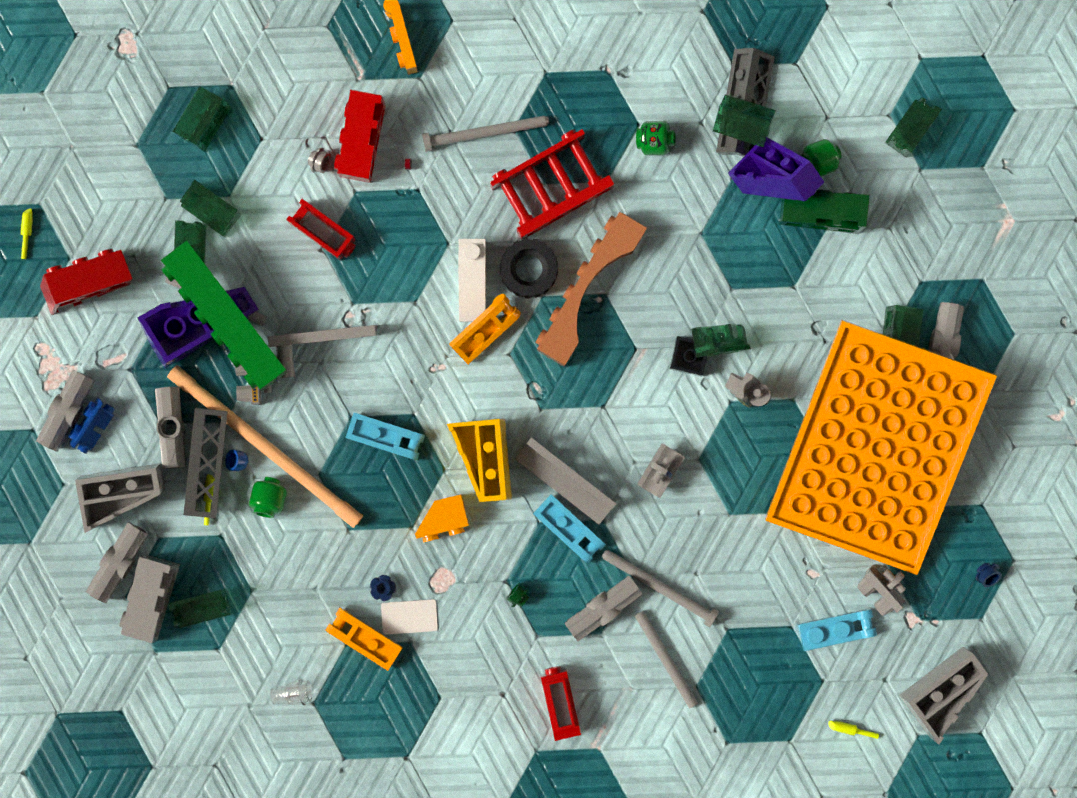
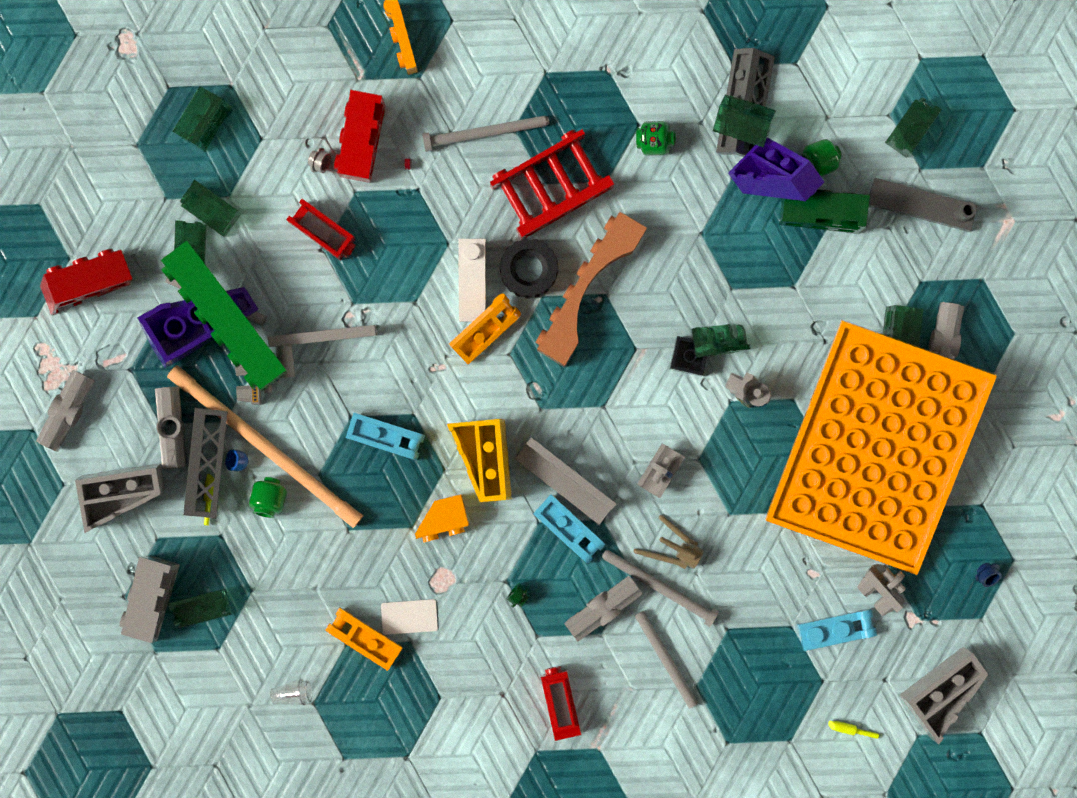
neon yellow piece [20,208,33,259] -> none
blue hinge [68,397,115,454] -> none
light grey piece [86,522,149,603] -> none
dark blue plate [370,575,396,601] -> none
none -> dark tan plant [634,515,704,569]
none -> dark grey piece [869,178,978,232]

